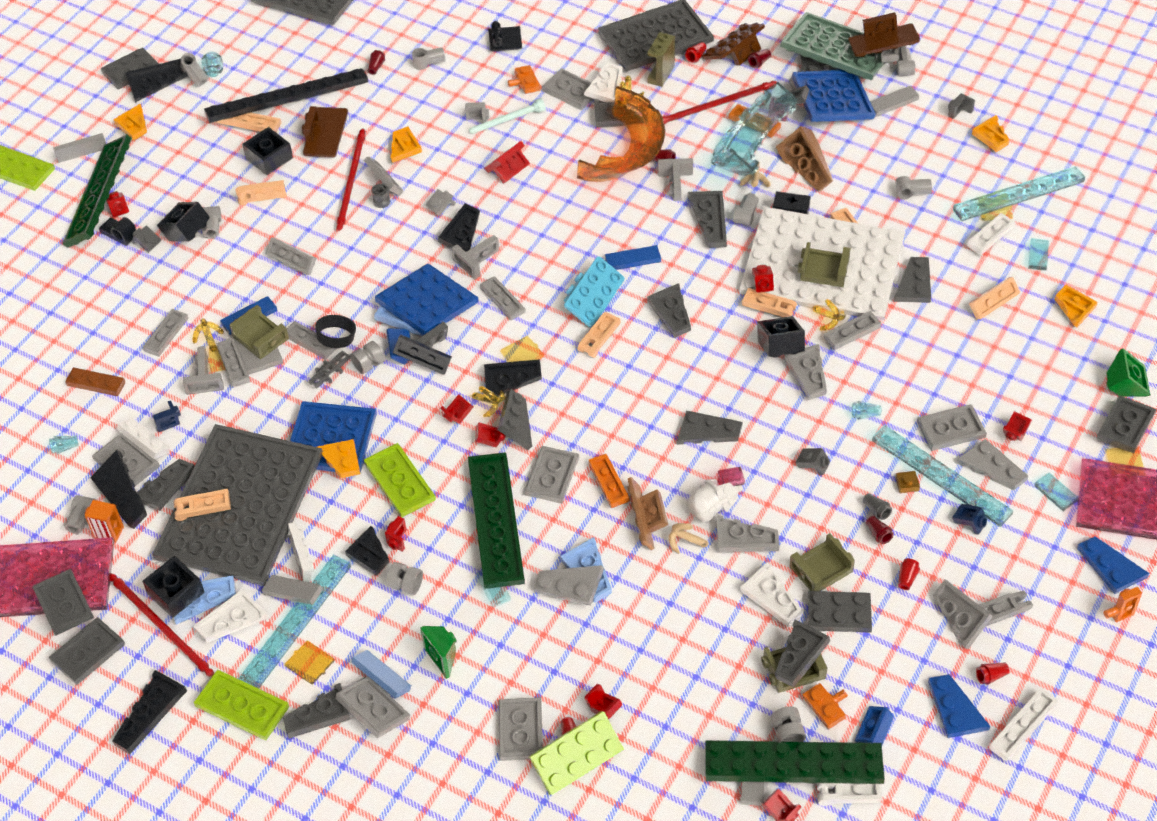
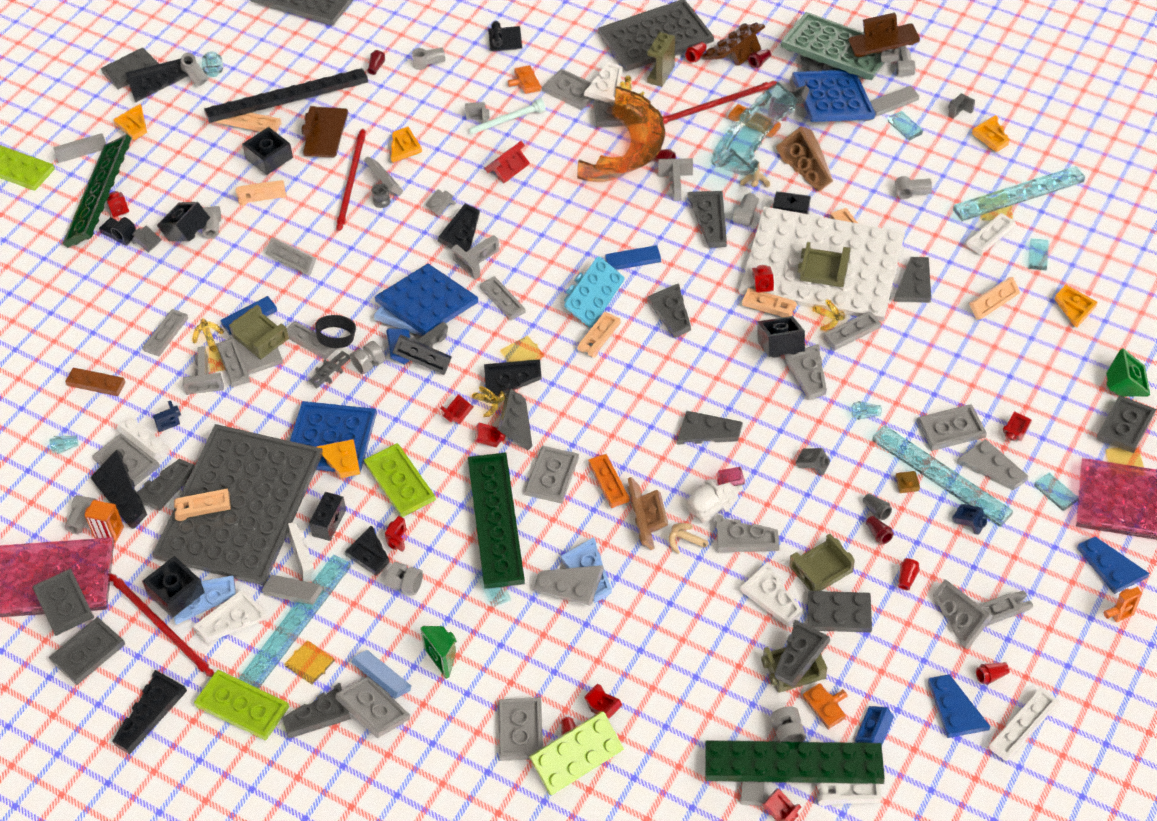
none -> black brick [309,492,346,541]
none -> clear light blue tile [888,111,923,141]

